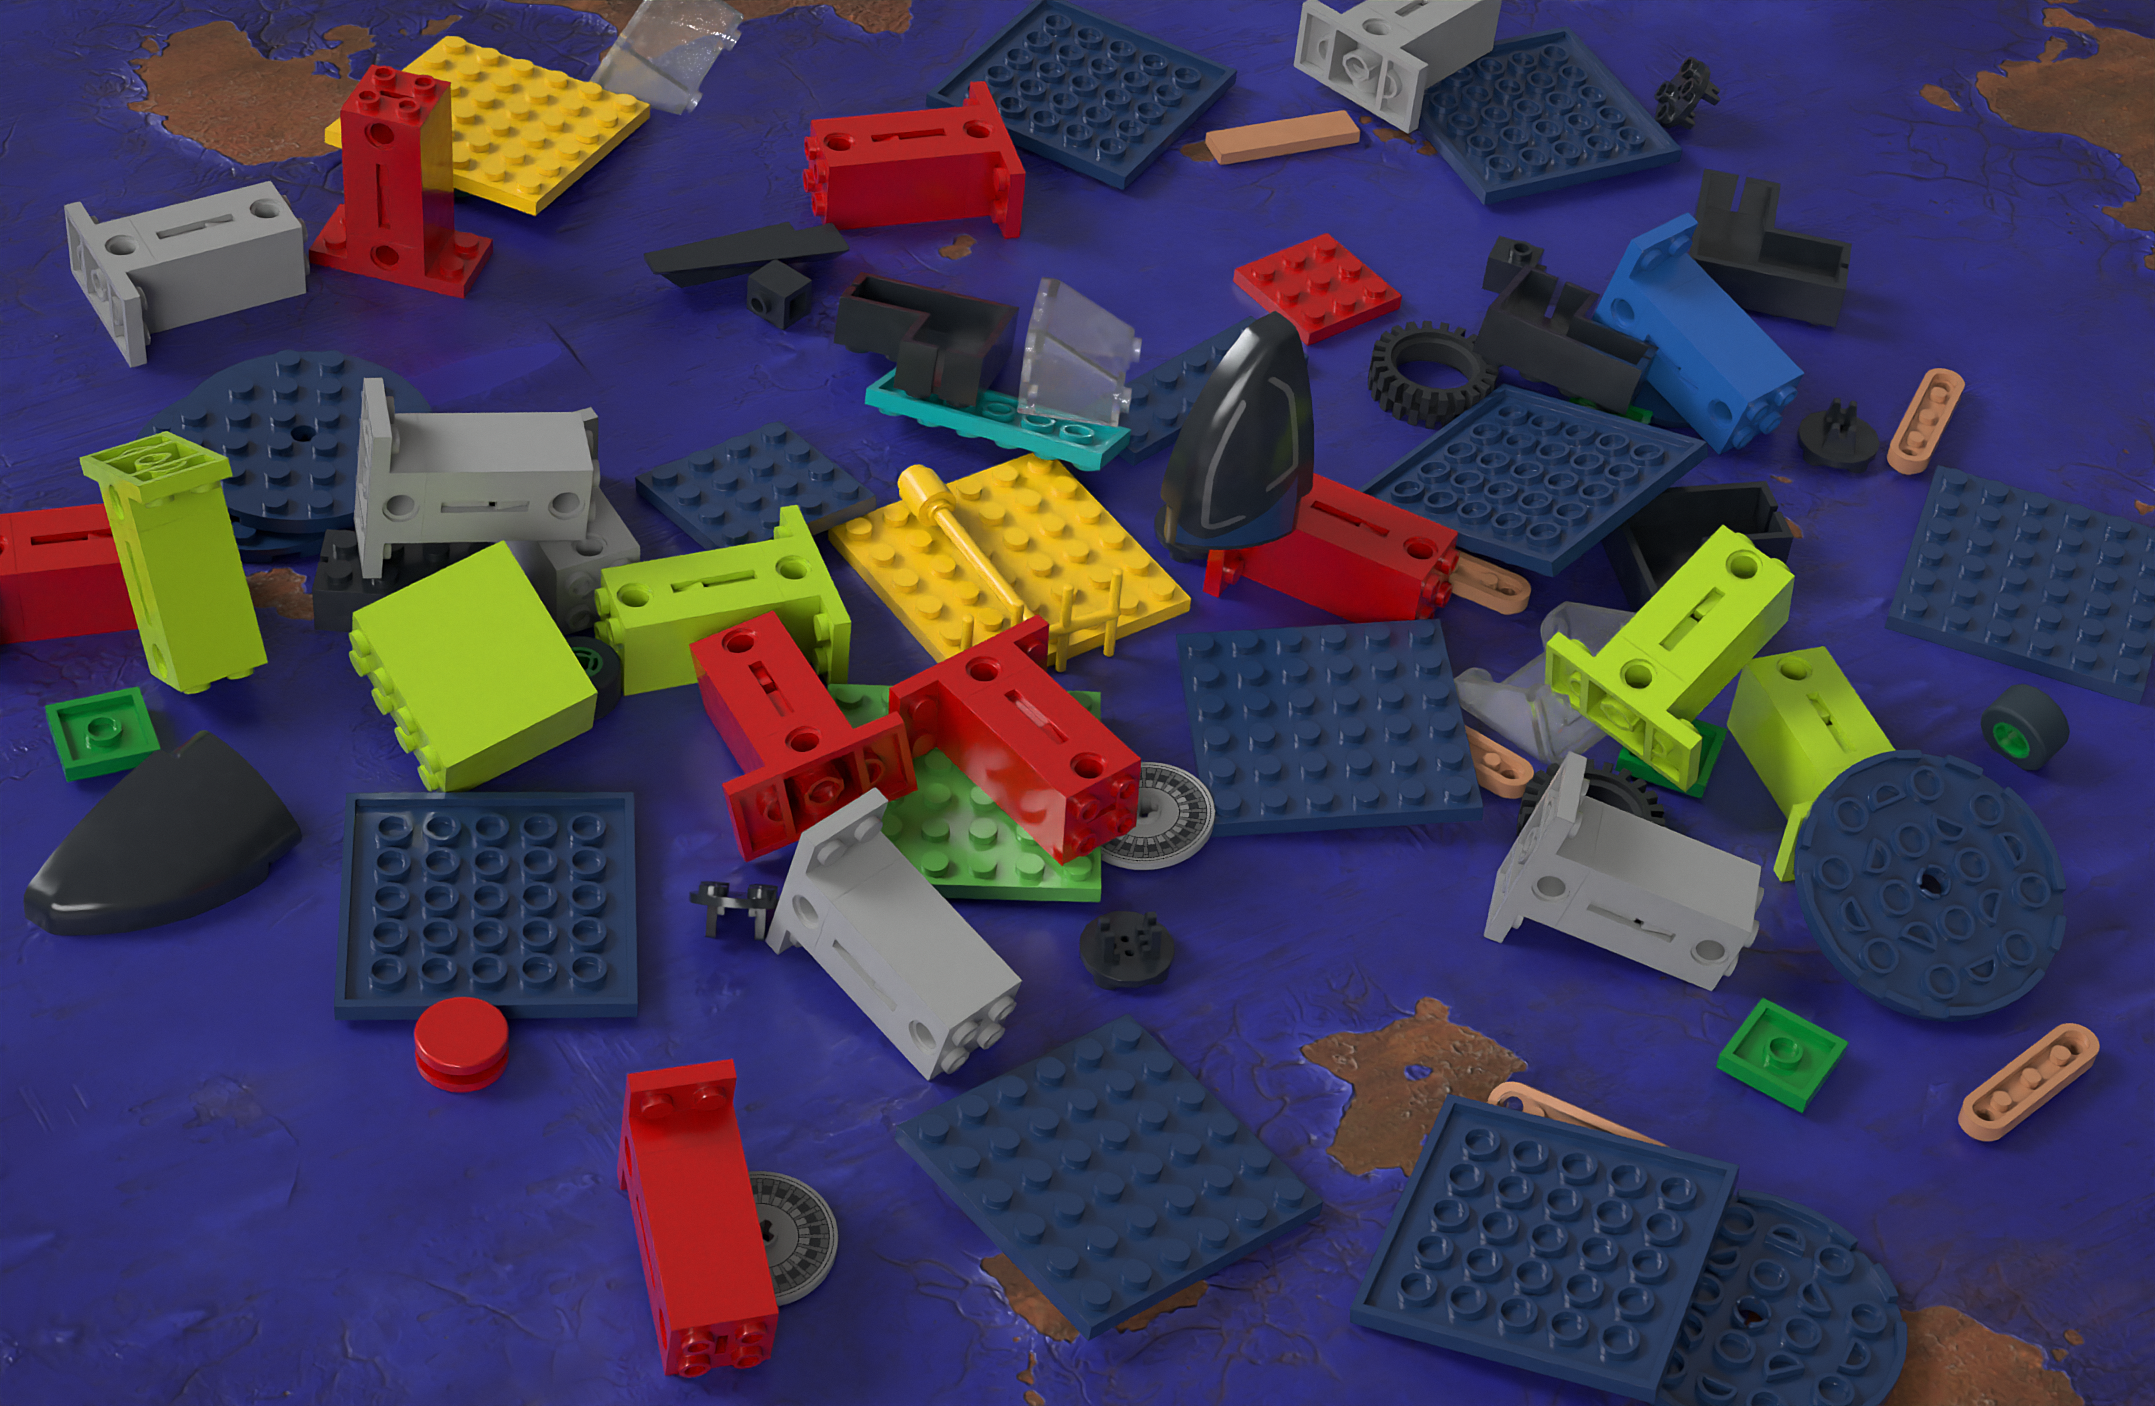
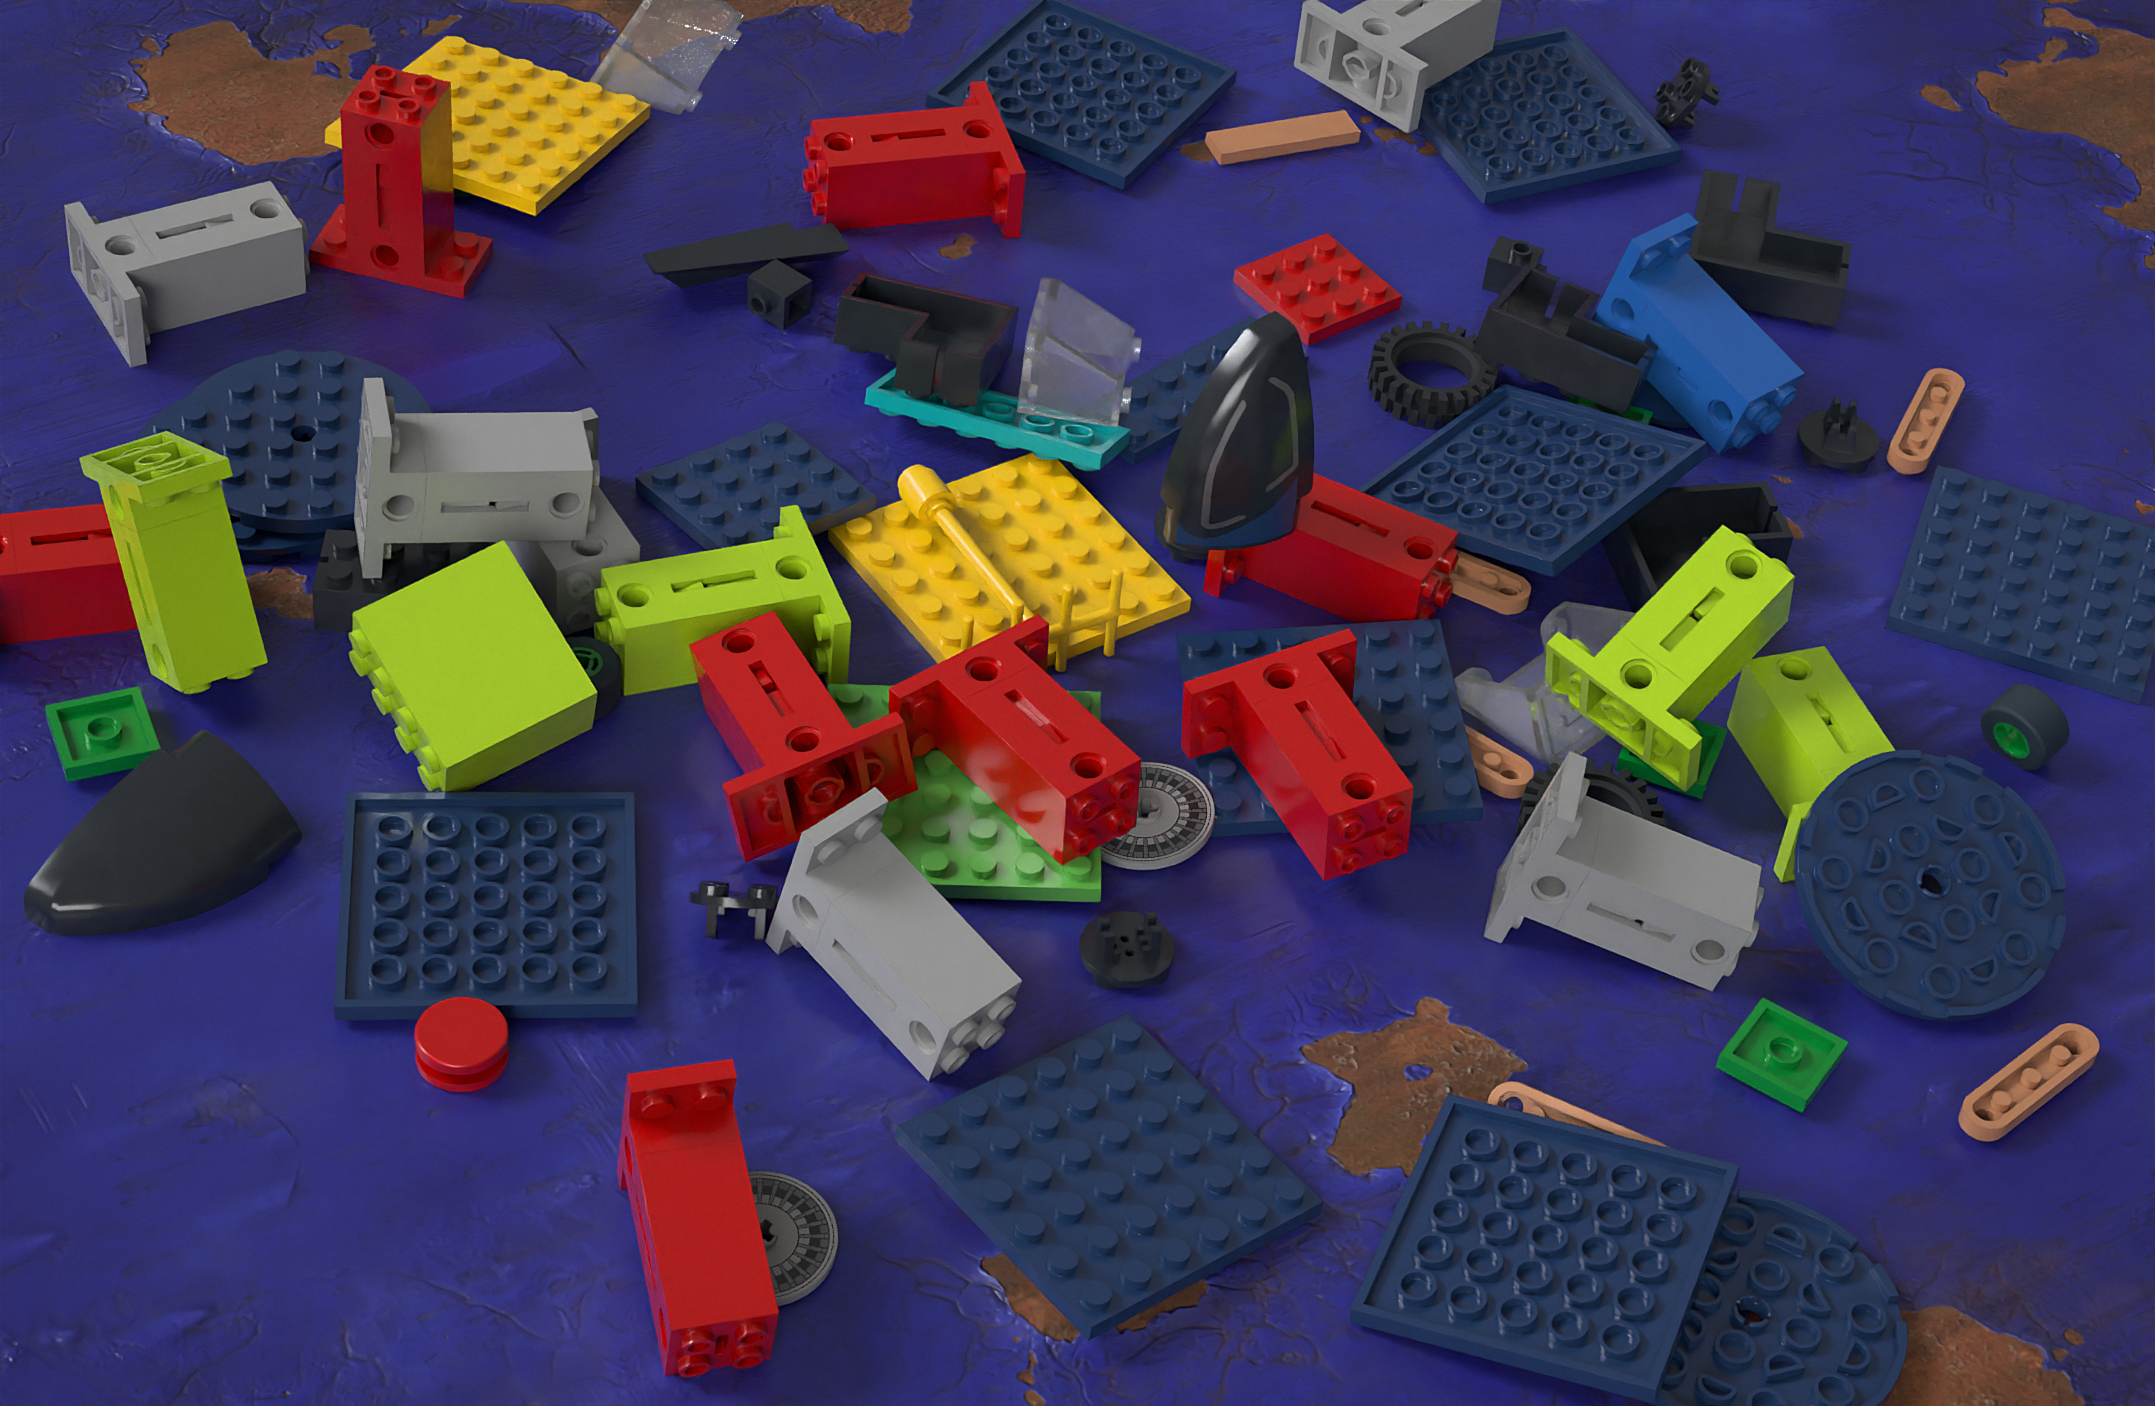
none -> red brick [1181,628,1414,881]

